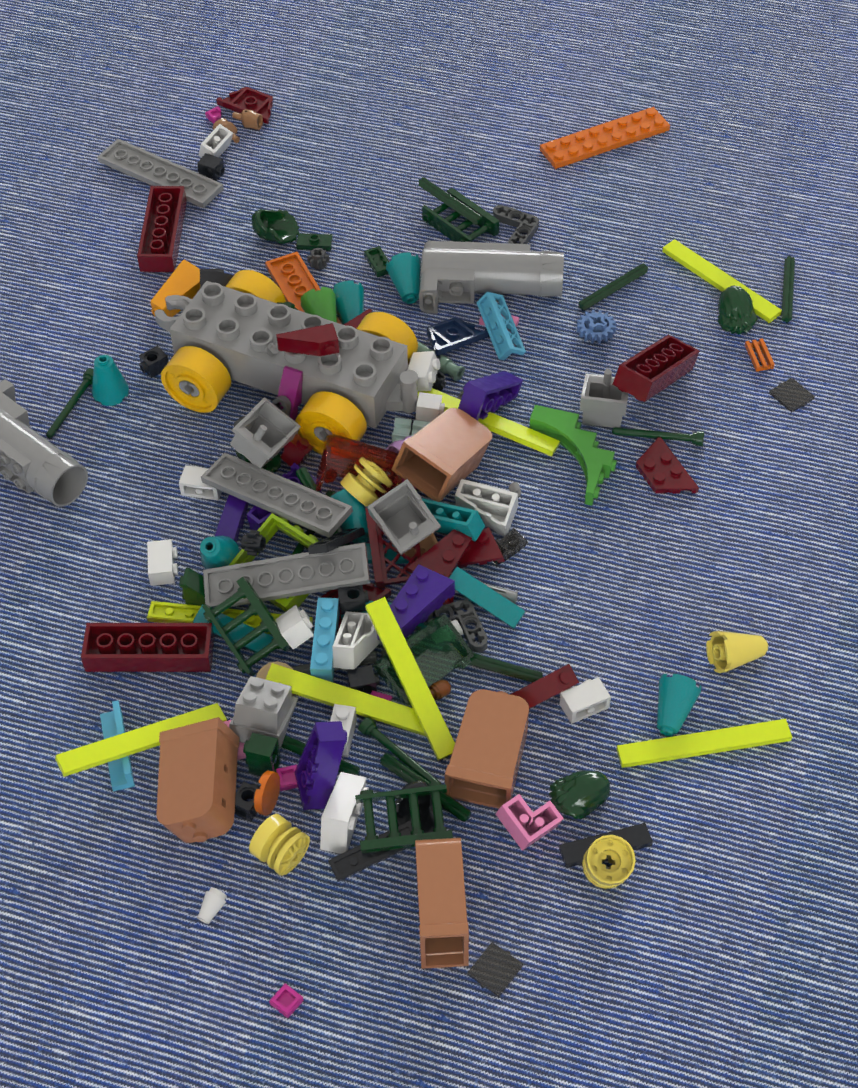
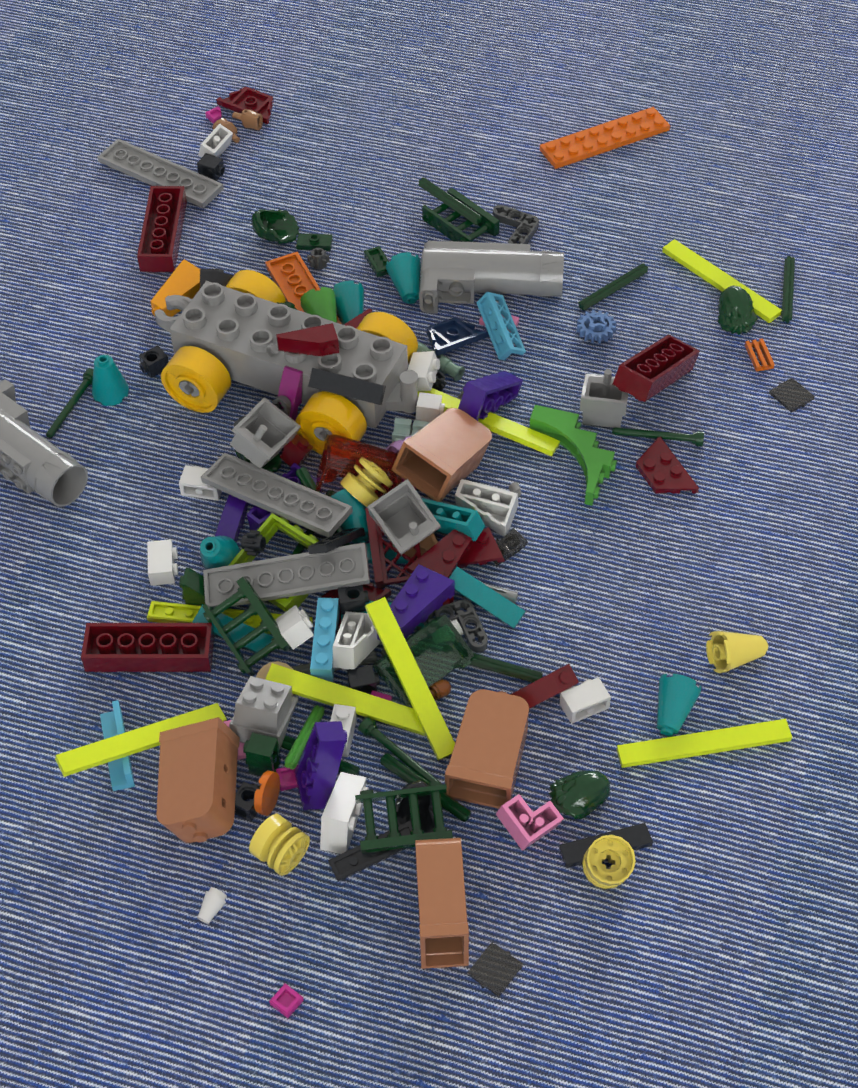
none -> bright green axle [284,705,325,770]
none -> black tile [308,368,386,405]

